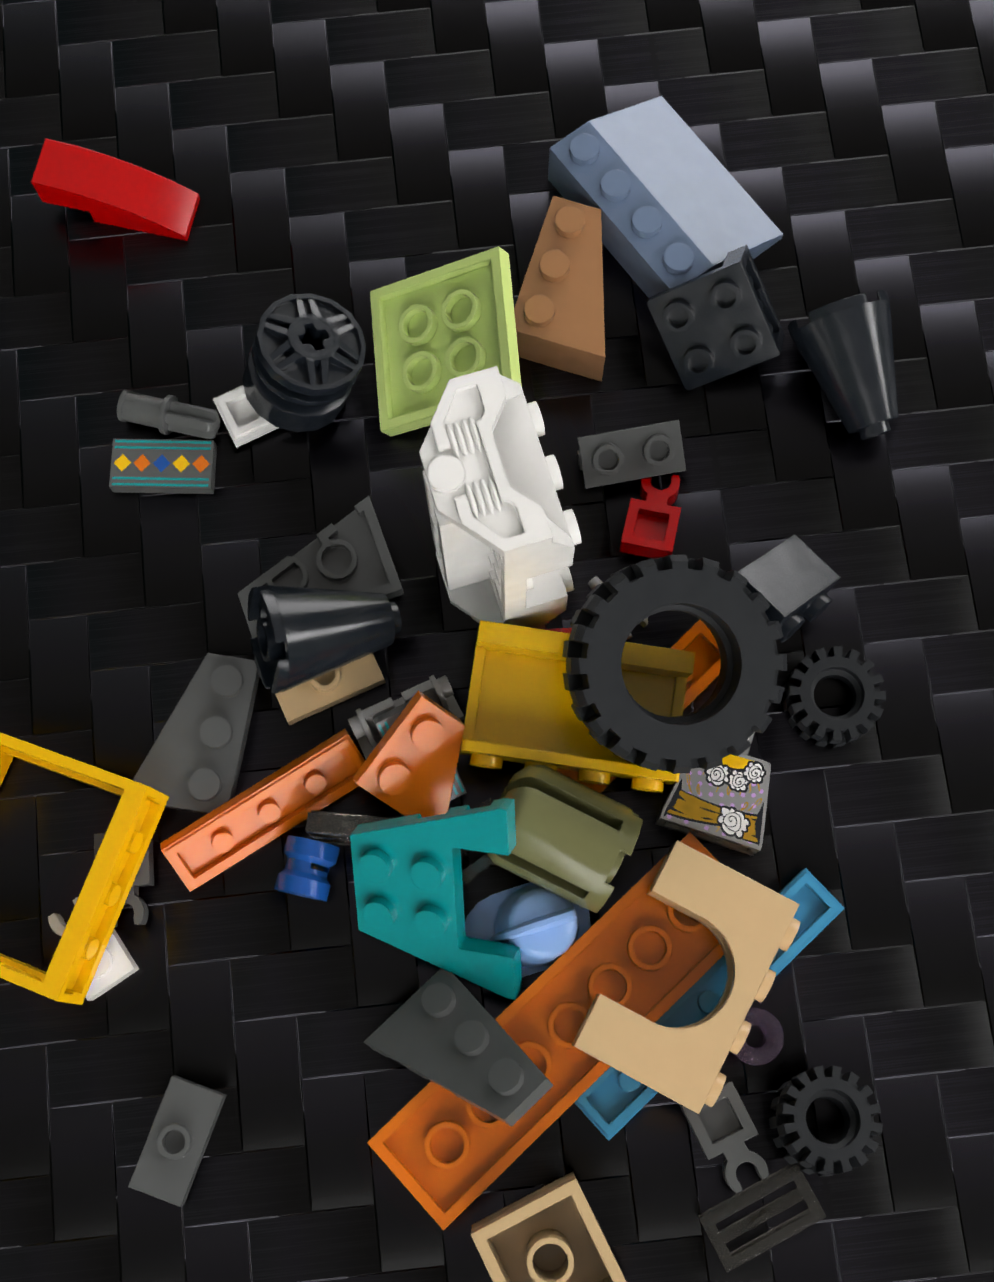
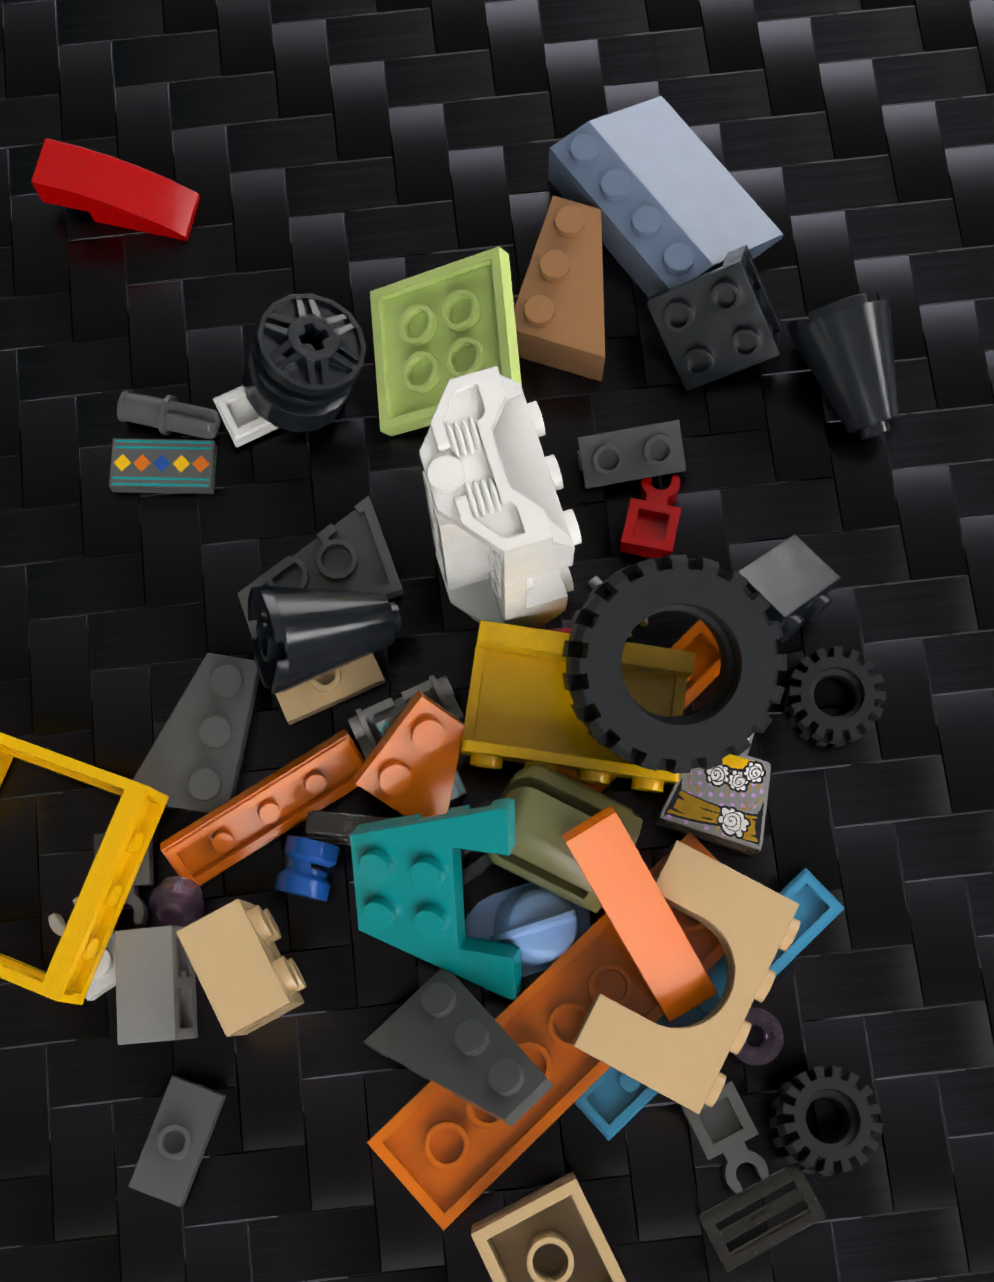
none -> light grey hinge [115,925,198,1045]
none -> plate [149,876,205,926]
none -> tan brick [176,899,306,1037]
none -> orange tile [561,805,717,1022]

